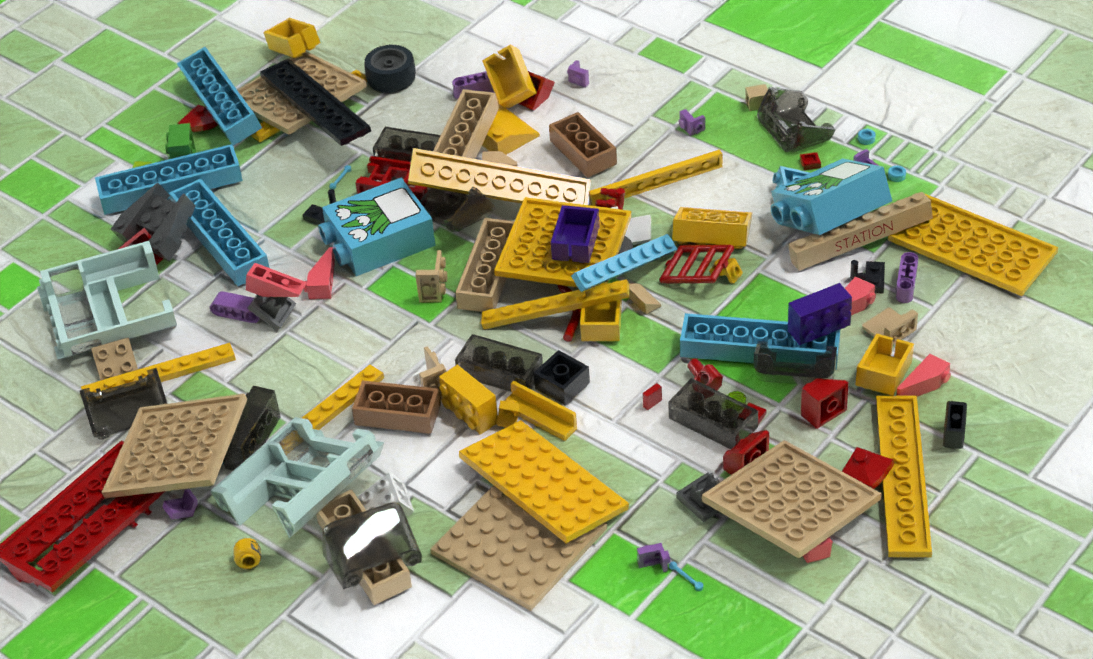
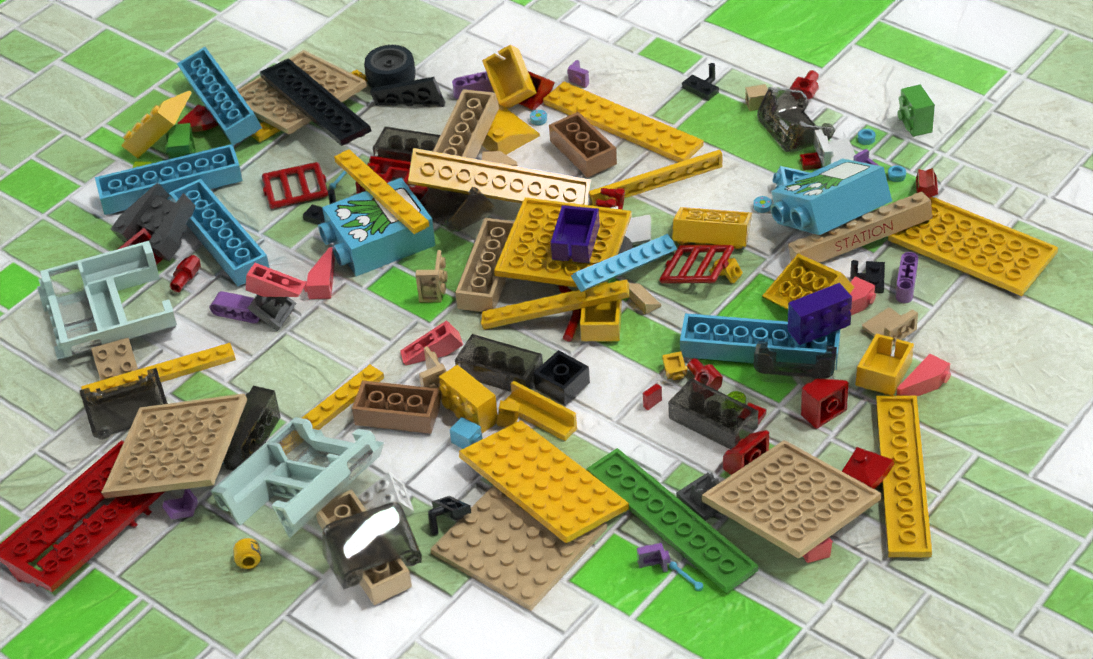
yellow piece [263,18,321,58] -> none
medium lavender bracket [679,109,705,136] -> none
black brick [943,401,967,449] -> none
none -> yellow slope [122,91,192,158]
none -> red piece [170,255,201,292]
none -> red bar [262,162,328,209]
none -> yellow plate [334,149,430,234]
none -> black wing [370,77,445,107]
none -> coral slope [400,320,463,365]
none -> black plate [428,496,471,535]
none -> medium azure brick [450,417,482,449]
none -> medium azure tile [530,110,547,125]
none -> yellow plate [543,81,704,162]
none -> bright green plate [586,448,758,593]
none -> yellow bracket [662,351,688,380]
none -> black plate [682,63,719,101]
none -> medium azure tile [753,196,772,213]
none -> yellow slope [762,253,855,310]
none -> red piece [788,70,819,101]
none -> white bracket [814,129,856,167]
none -> bright green brick [898,84,935,137]
none -> red piece [916,168,938,198]

